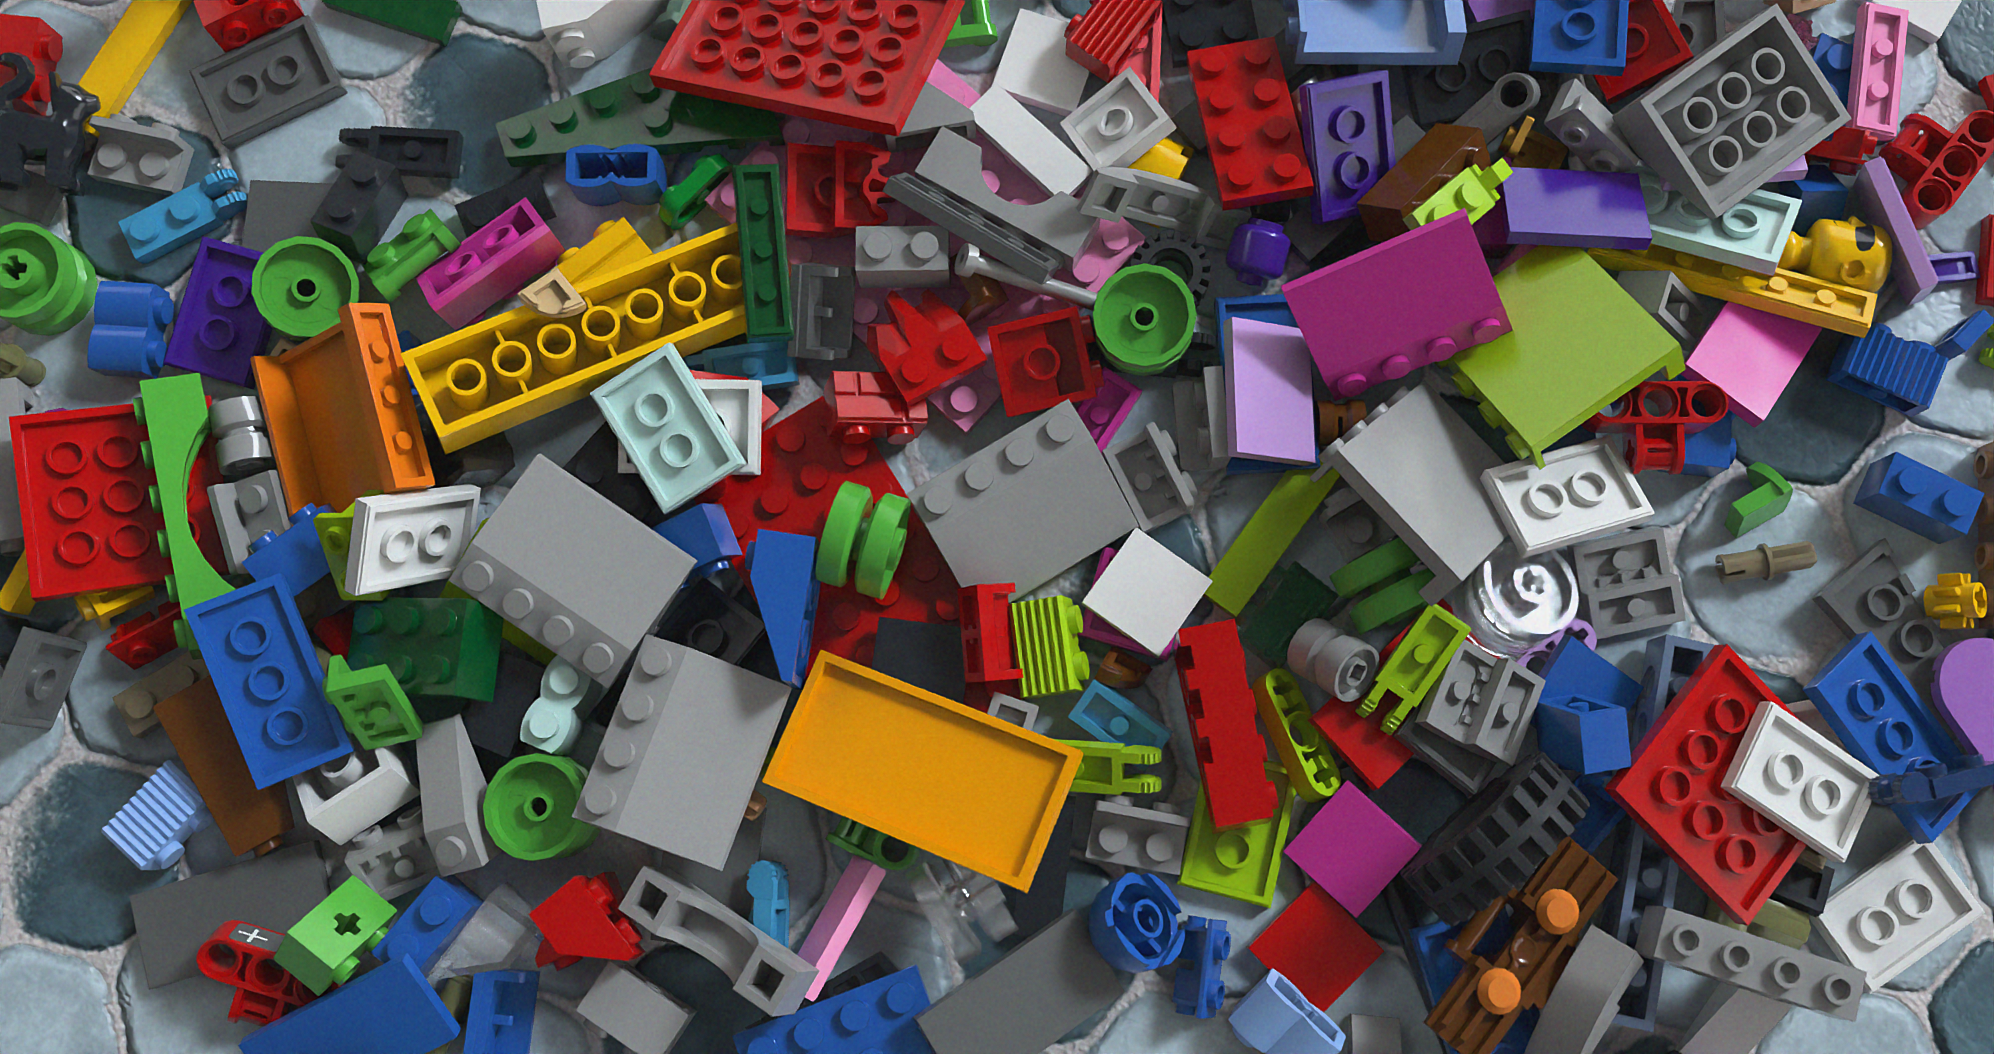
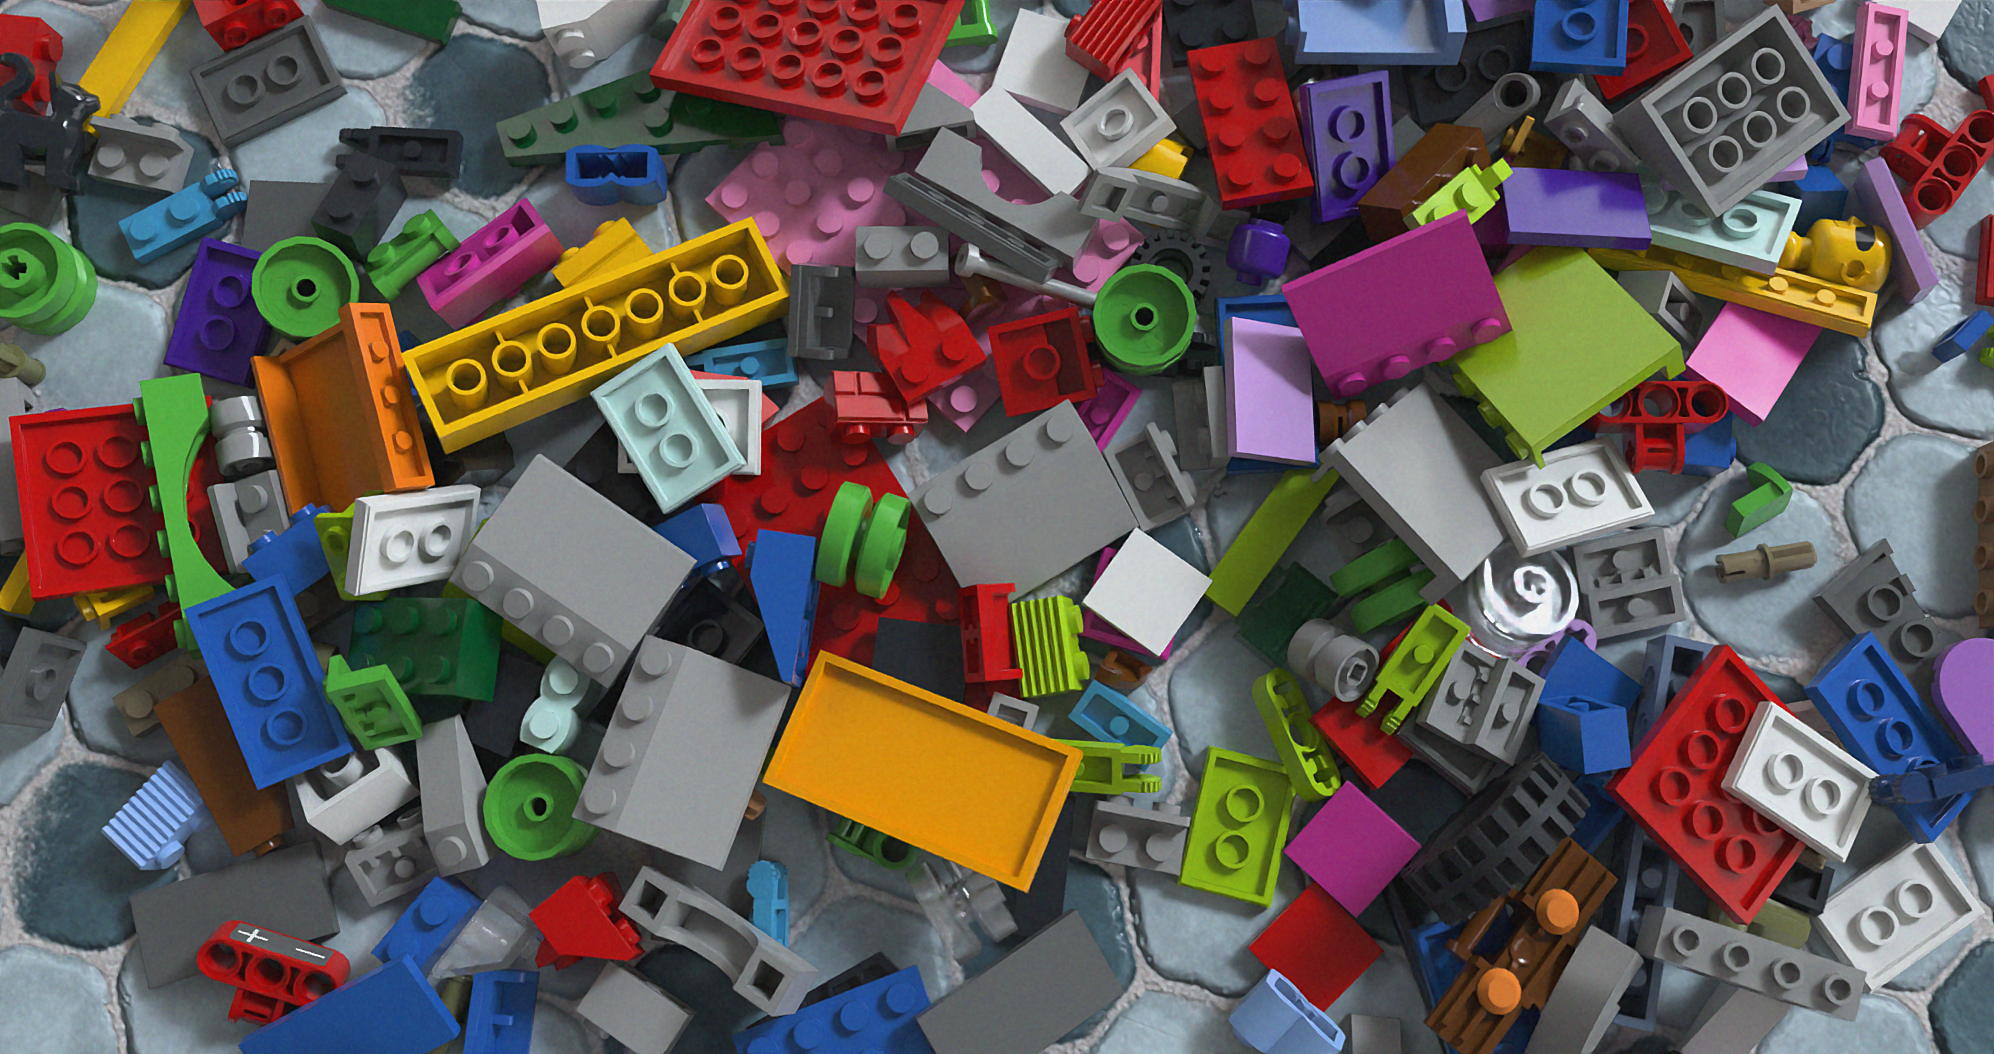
blue brick [87,281,174,379] -> none
bright green brick [273,875,398,996] -> none
red tile [313,610,354,662] -> none
black plate [454,172,557,238] -> none
tan tile [517,268,586,318] -> none
green plate [658,153,733,230] -> none
dark green tile [732,164,795,343] -> none
red plate [784,140,896,239] -> none
bright pink tile [797,855,886,1001] -> none
blue cylinder [1088,872,1185,973] -> none
red wedge [1172,619,1279,834] -> none
blue hinge [1172,915,1231,1019] -> none
red hinge [1804,126,1878,176] -> none
blue brick [1825,322,1949,417] -> none
blue brick [1853,452,1985,544] -> none
yellow gear [1923,573,1987,630] -> none
dark purple piece [1928,251,1981,285] -> none

